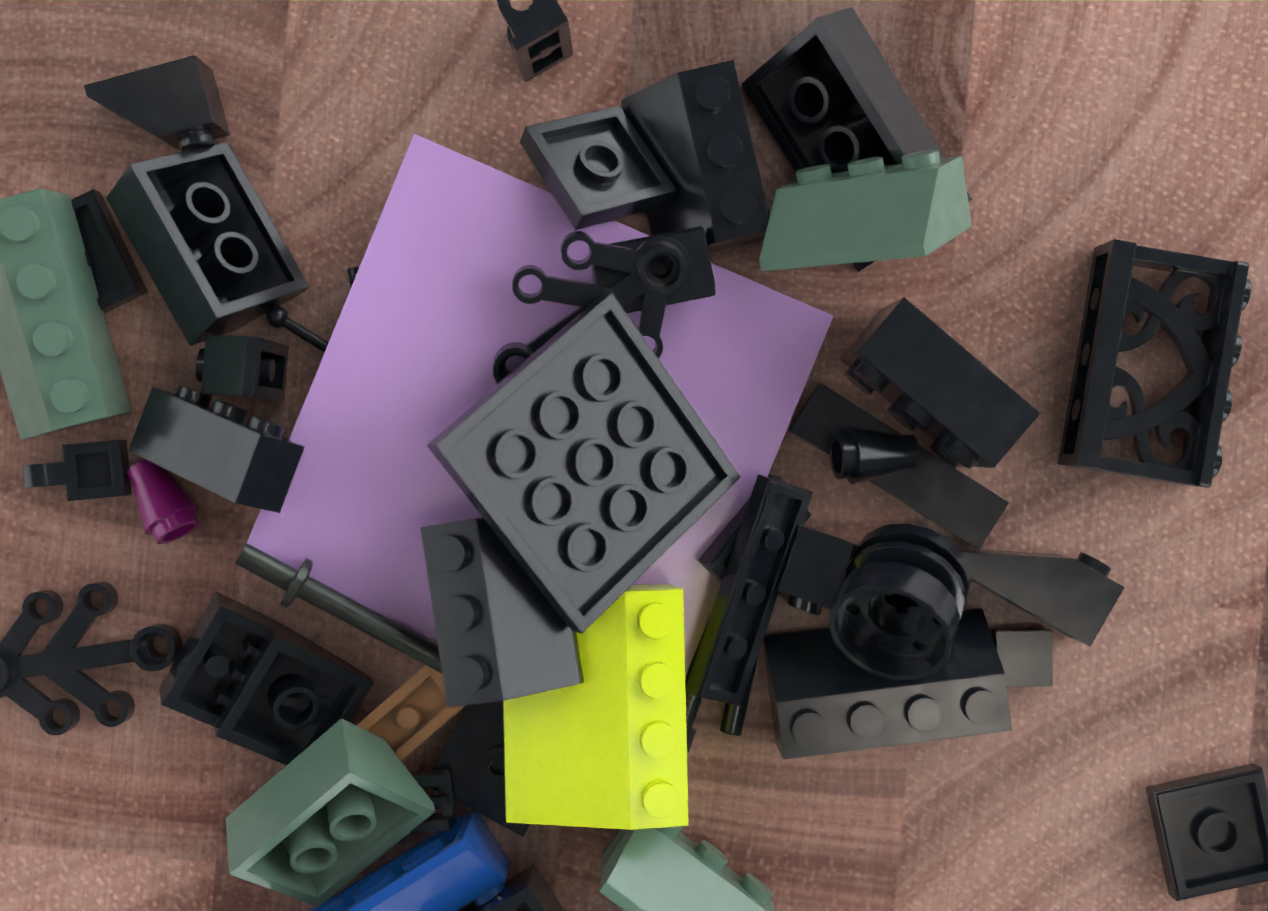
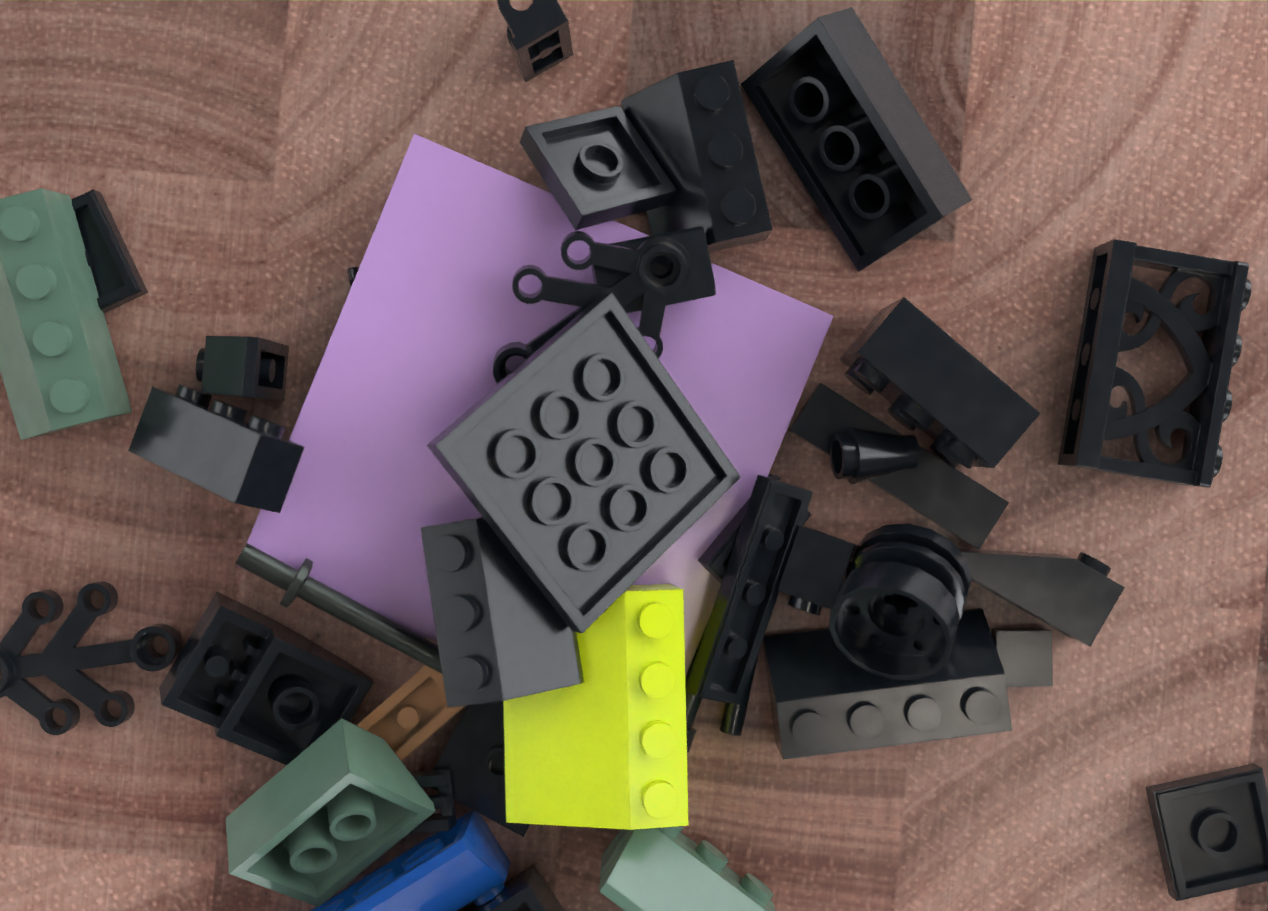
black plate [23,440,132,501] -> none
black slope [84,55,230,152] -> none
black slope [106,142,309,346] -> none
magenta cone [127,459,200,544] -> none
black hinge [266,306,329,353] -> none
sand green slope [759,149,972,271] -> none

